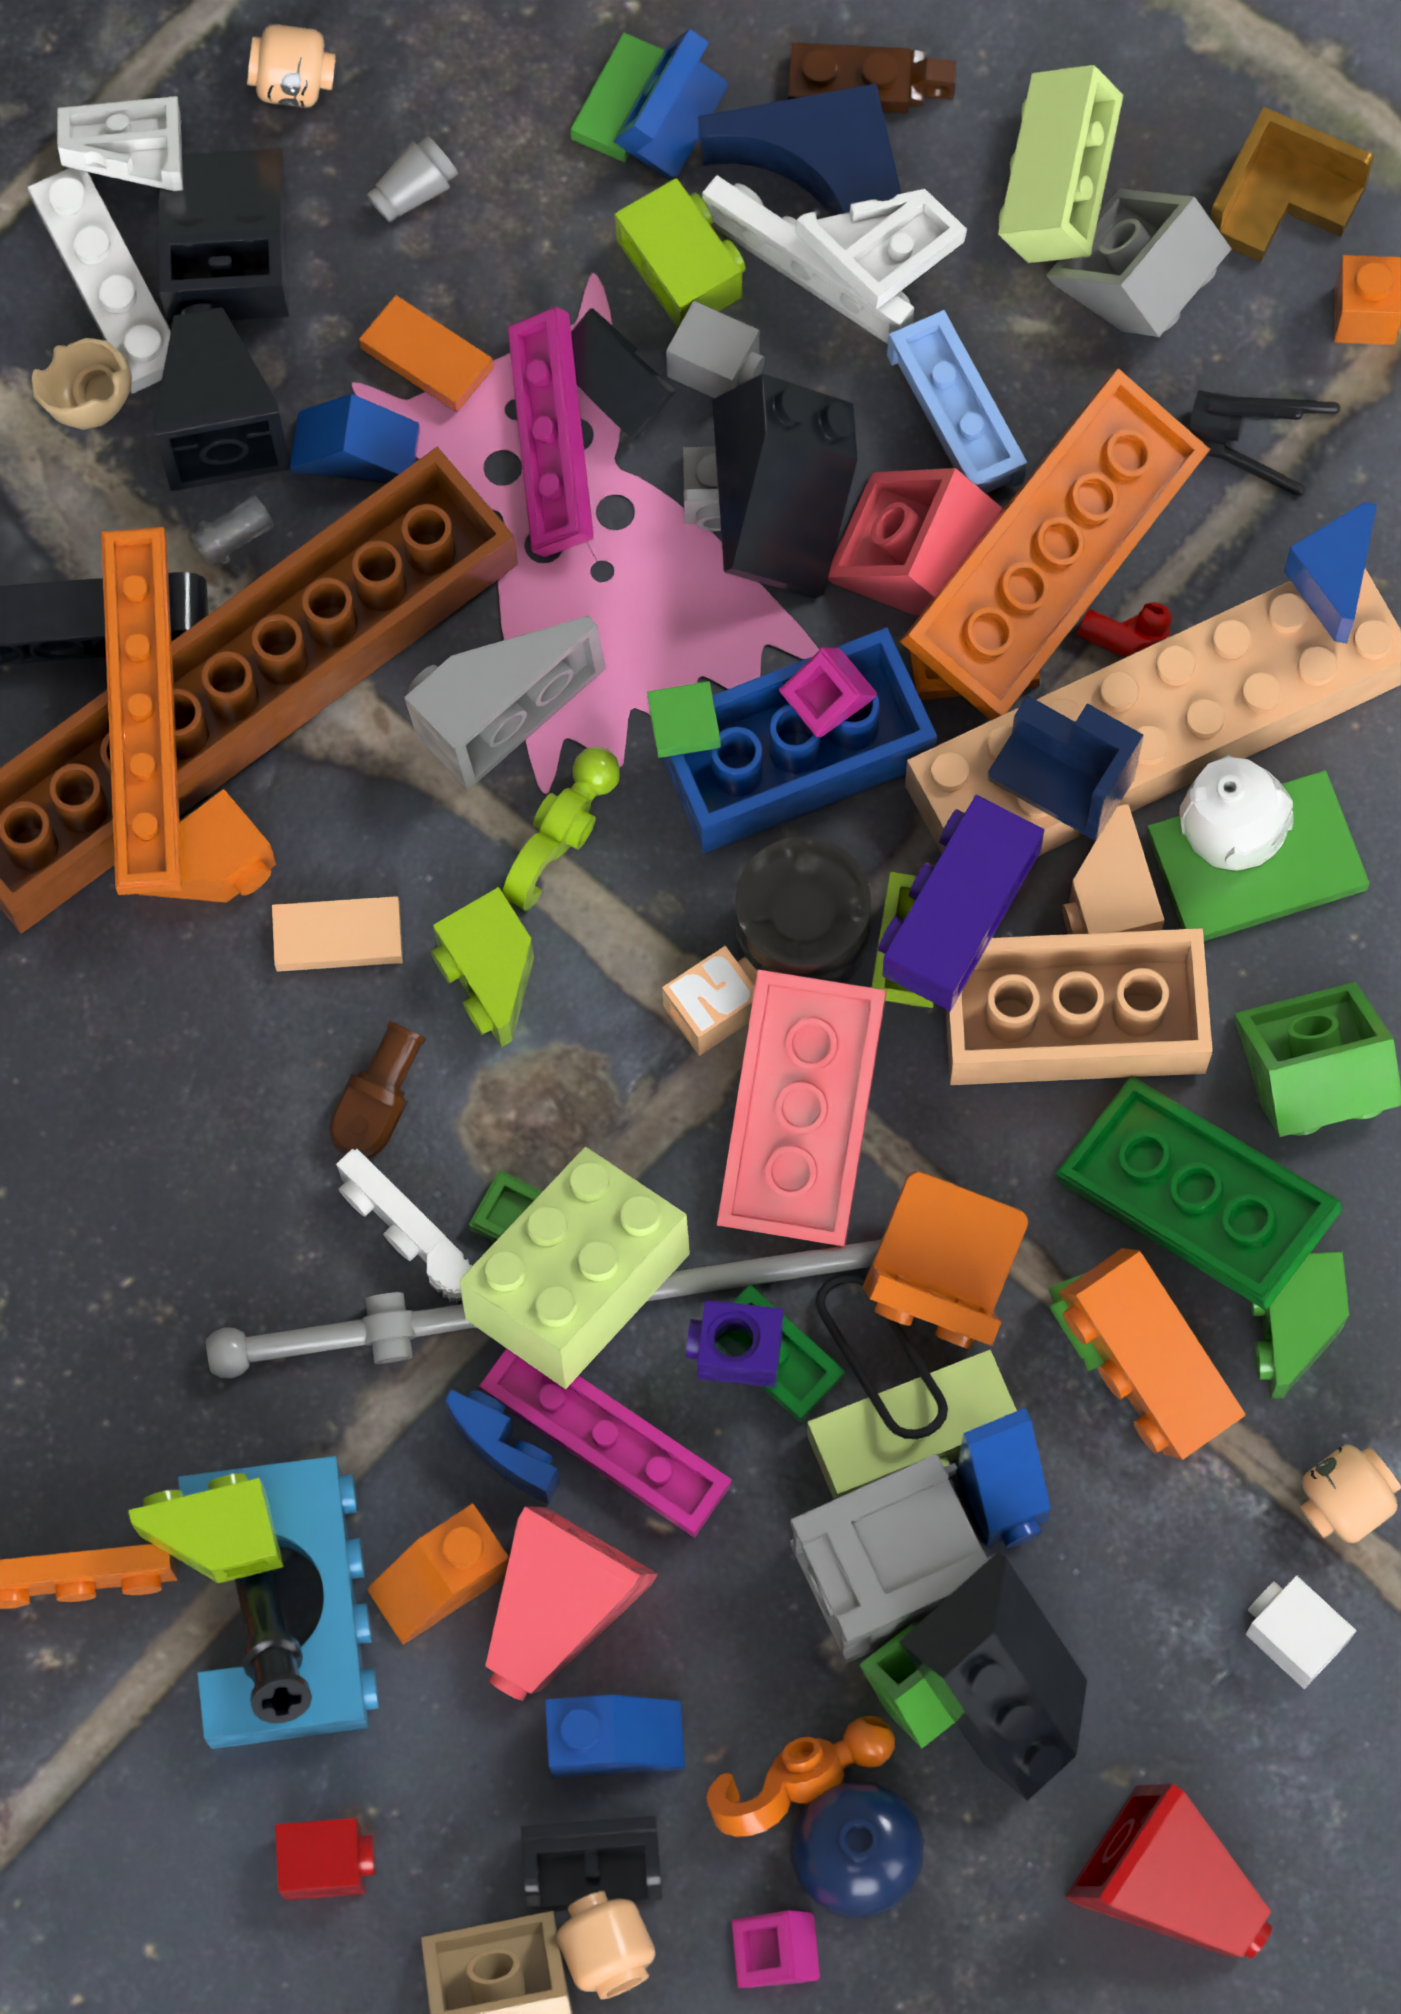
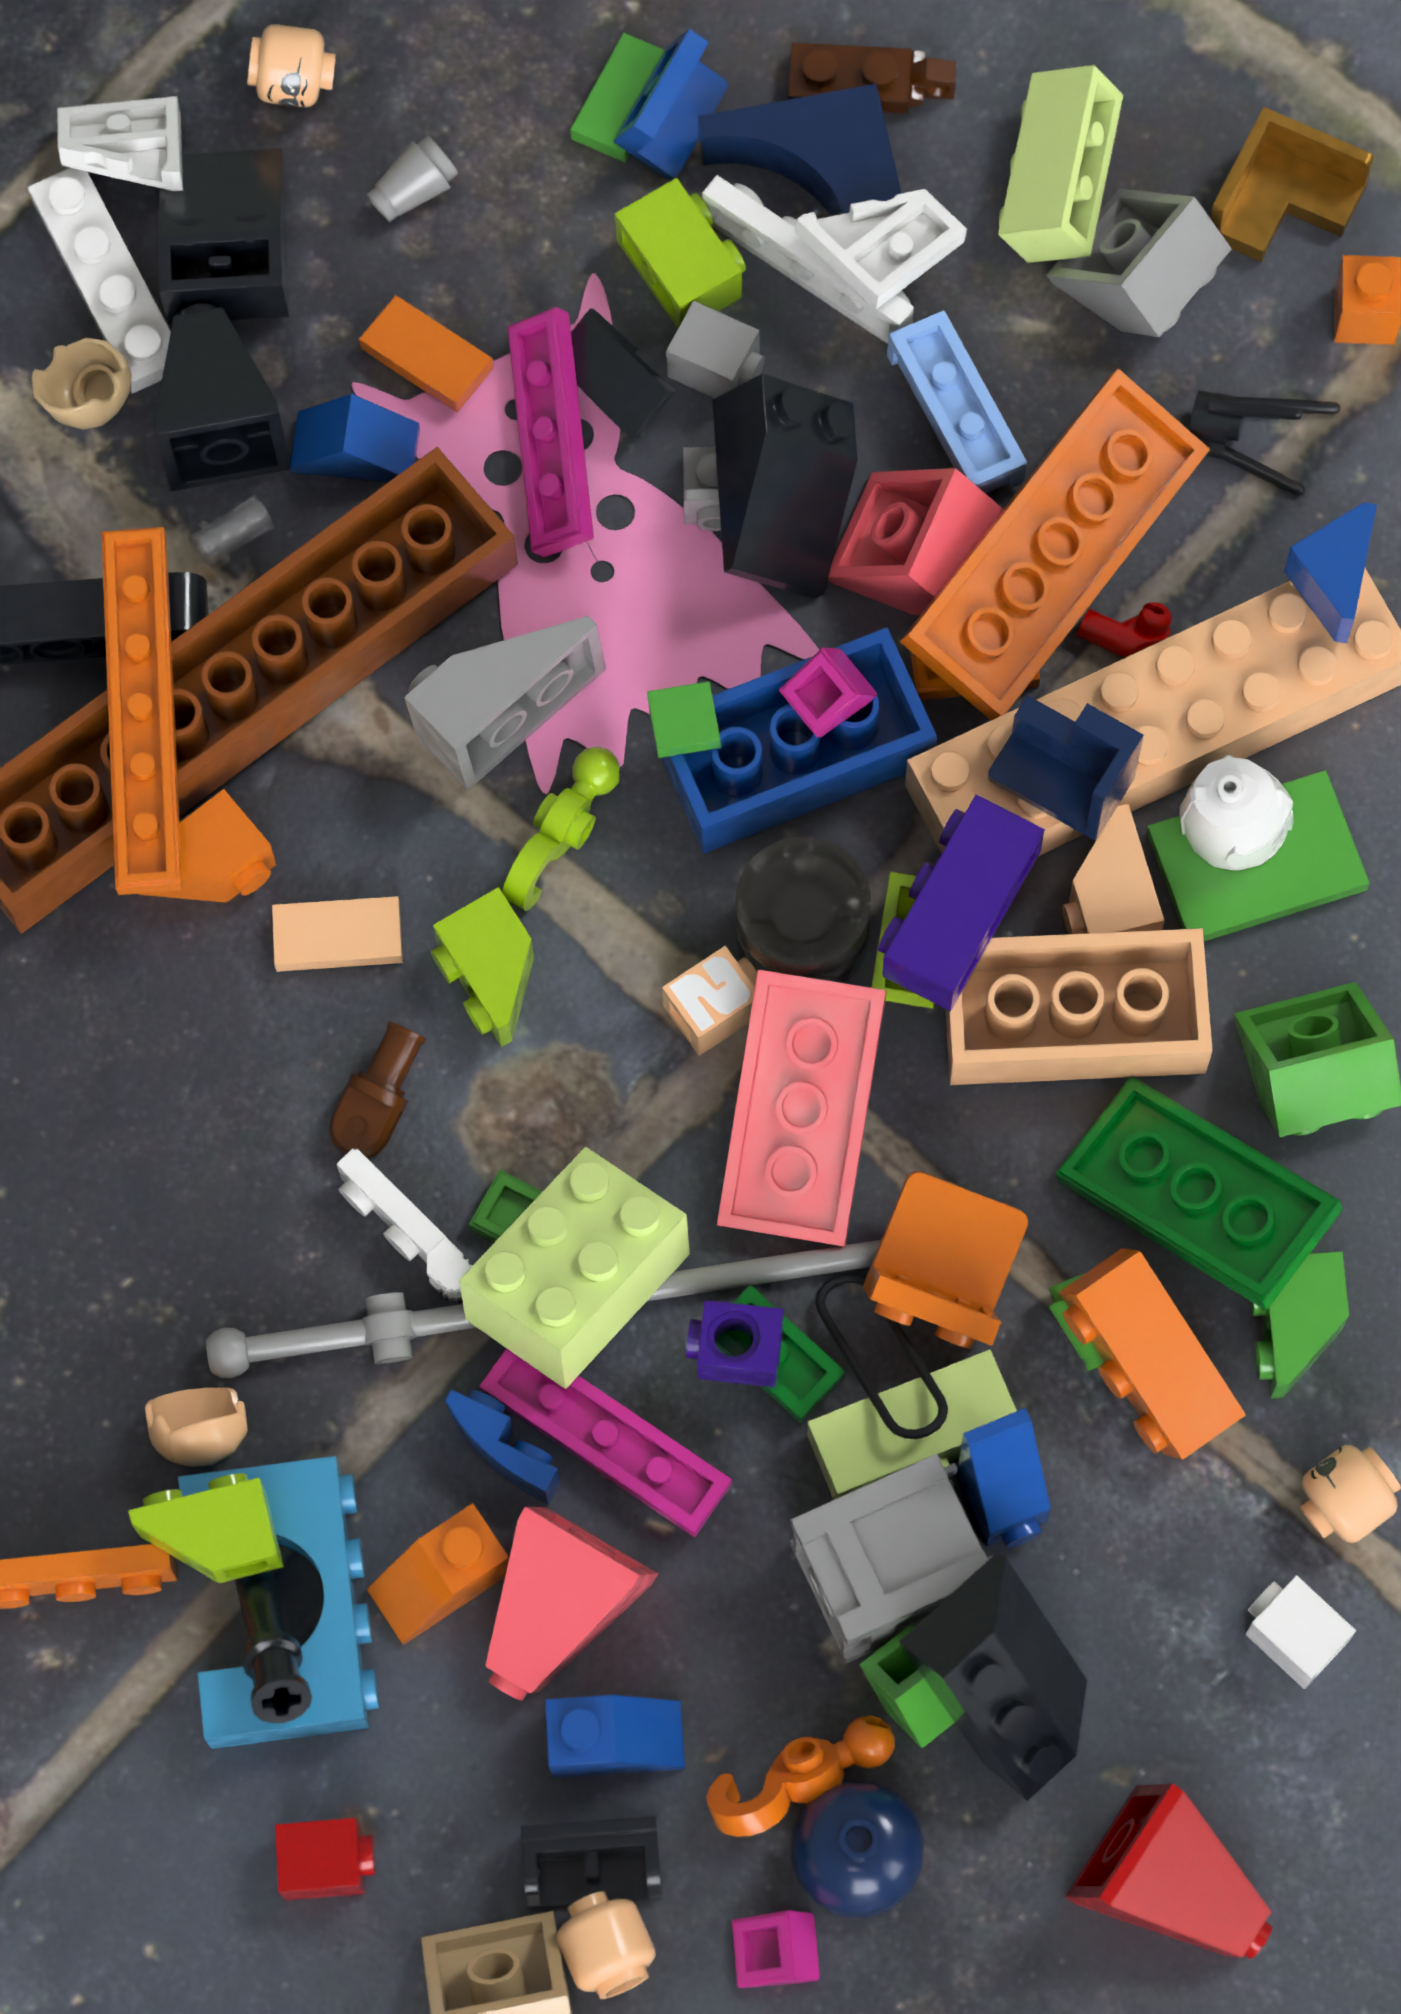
none -> light nougat hair [145,1387,247,1467]

